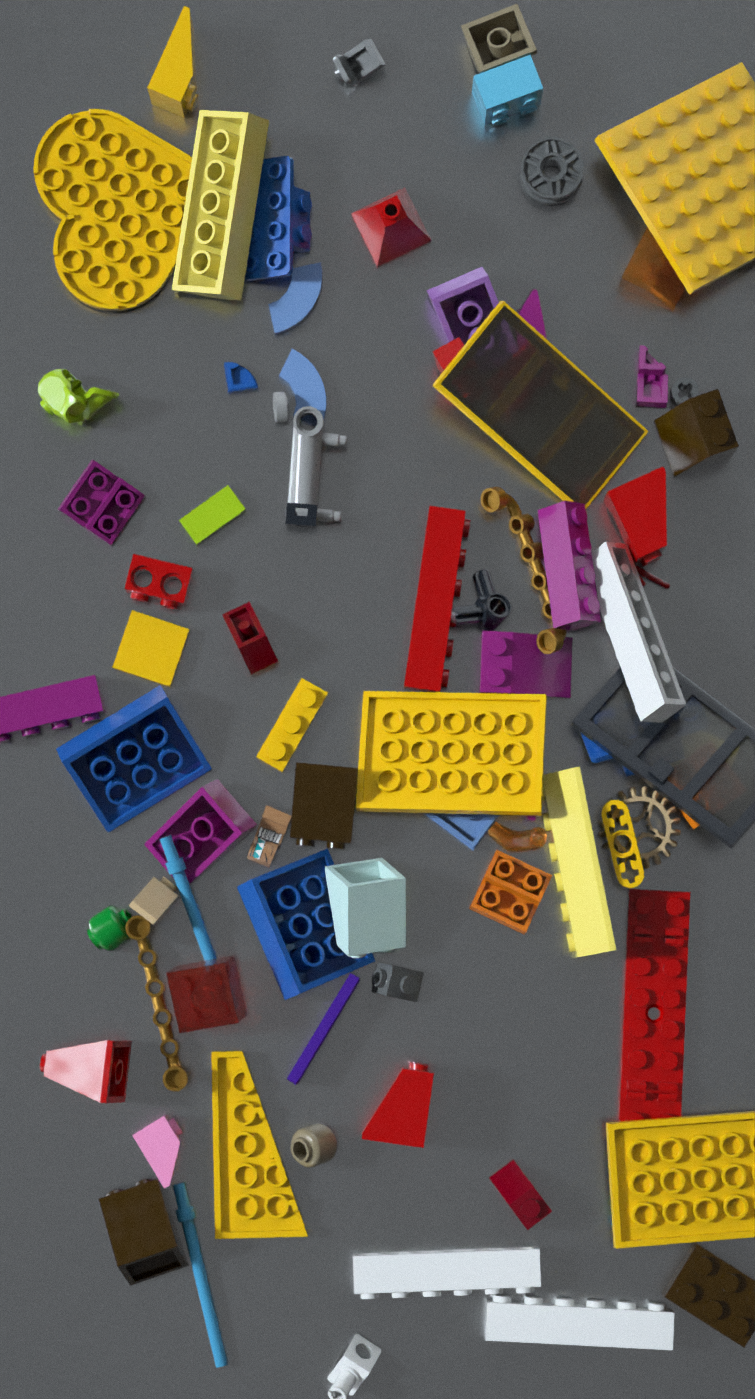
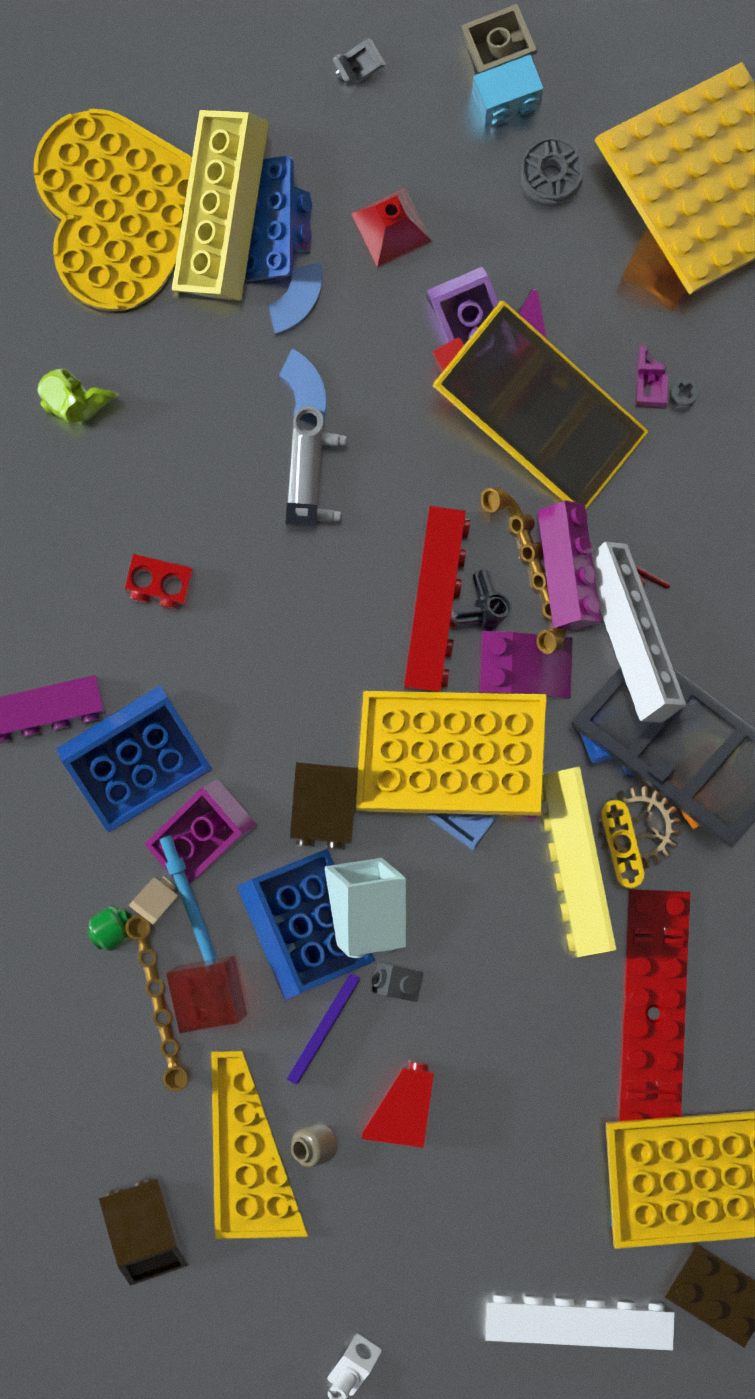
slope [40,1040,132,1103] -> none
magenta slope [58,460,145,545] -> none
yellow tile [112,610,190,688] -> none
bright pink slope [132,1115,183,1189] -> none
yellow slope [147,6,199,118] -> none
dark azure bar [172,1182,228,1368] -> none
lime tile [179,485,246,546] -> none
dark red slope [222,601,278,674] -> none
blue tile [224,362,258,394] -> none
medium nougat leg [247,805,292,868] -> none
yellow plate [256,678,328,773] -> none
light grey tile [273,392,289,423] -> none
white brick [353,1246,541,1299] -> none
orange slope [469,850,552,935] -> none
clear orange arm [487,822,547,852] -> none
dark red slope [489,1159,552,1230] -> none
red slope [603,466,667,567] -> none
dark brown slope [654,389,739,478] -> none

